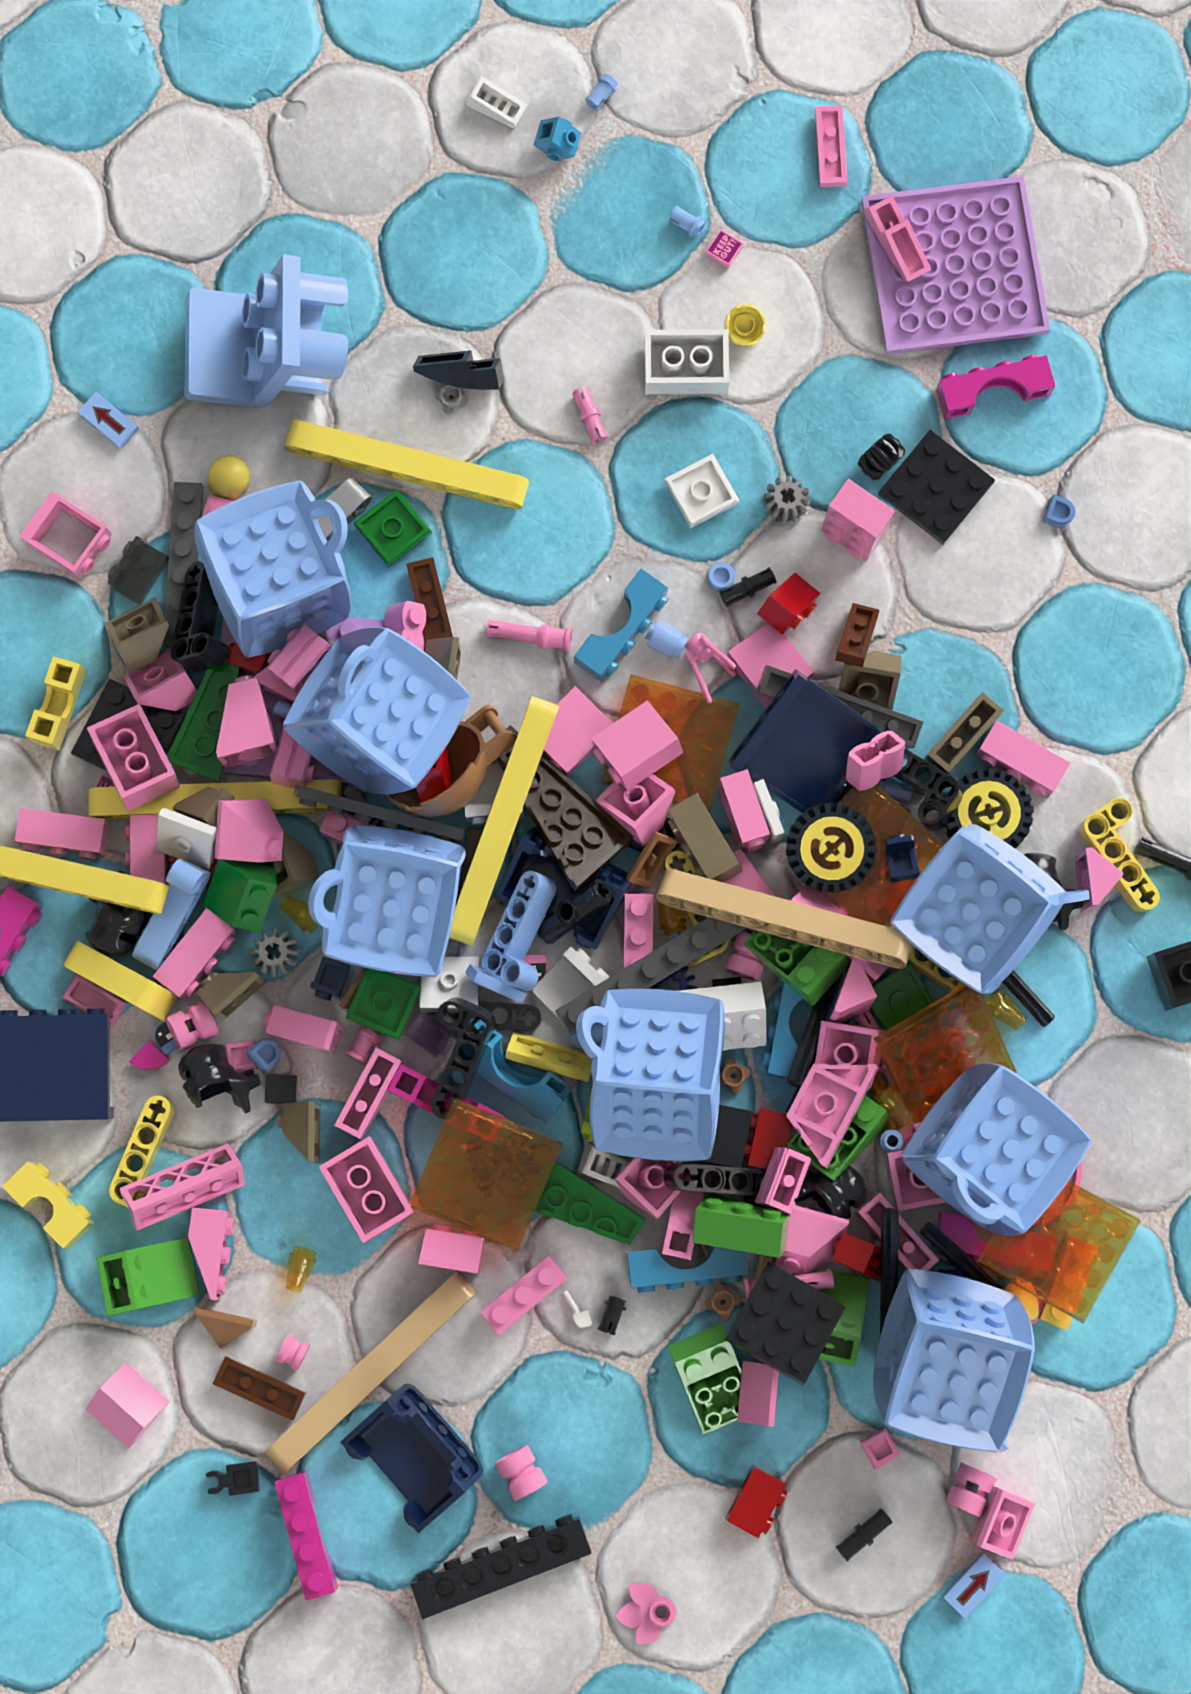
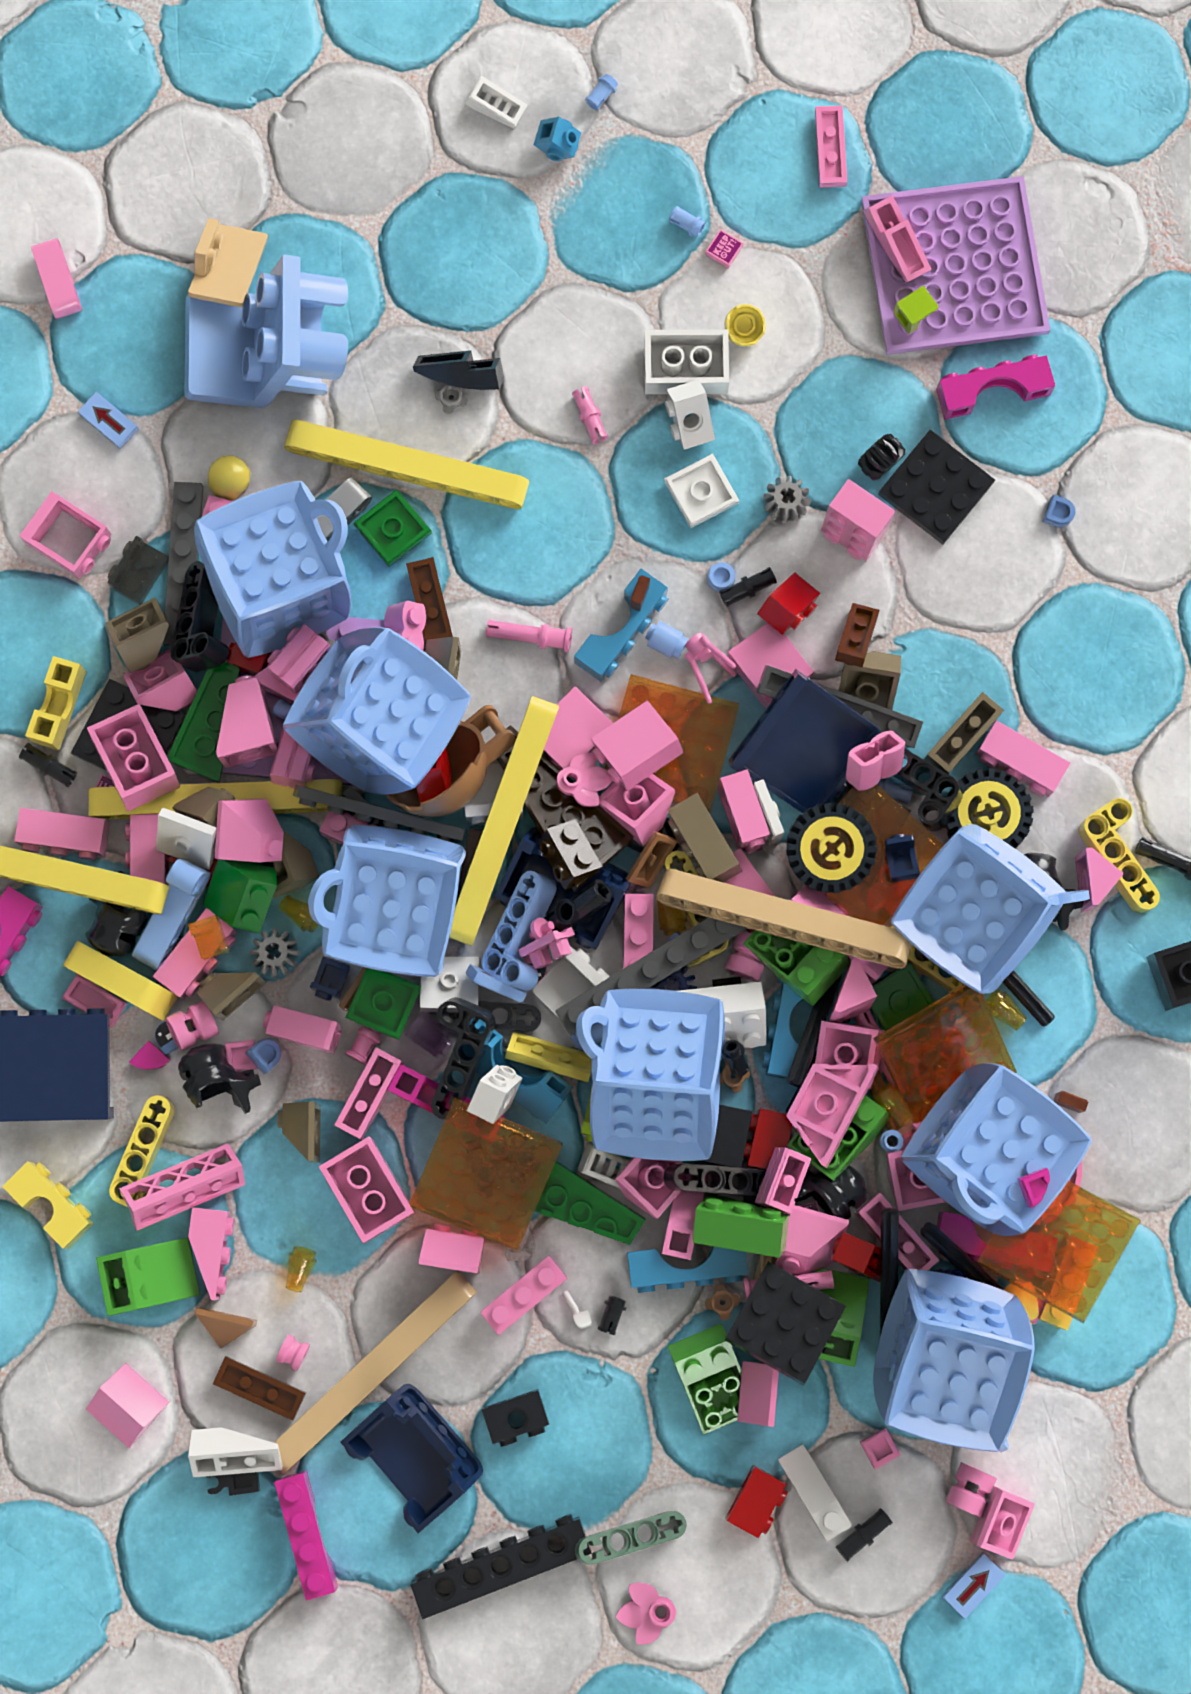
black slope [265,1074,297,1104] -> none
bright pink wheel [494,1444,548,1501] -> none
none -> black pin [19,743,77,788]
none -> bright pink beam [31,238,82,319]
none -> tan bracket [188,218,268,307]
none -> clear yellow panel [188,915,230,960]
none -> white slope [188,1427,283,1477]
none -> white brick [467,1065,523,1124]
none -> black brick [482,1389,549,1447]
none -> bright pink hips [518,918,575,969]
none -> bracket [539,819,603,890]
none -> bright pink plate [556,753,613,807]
none -> sand green beam [575,1511,687,1565]
none -> copper tile [630,575,650,611]
none -> white brick [665,380,715,450]
none -> black pin [721,1040,749,1077]
none -> white slope [778,1444,852,1541]
none -> lime panel [893,285,938,335]
none -> dark pink tile [1017,1168,1050,1208]
none -> copper tile [1053,1091,1089,1113]

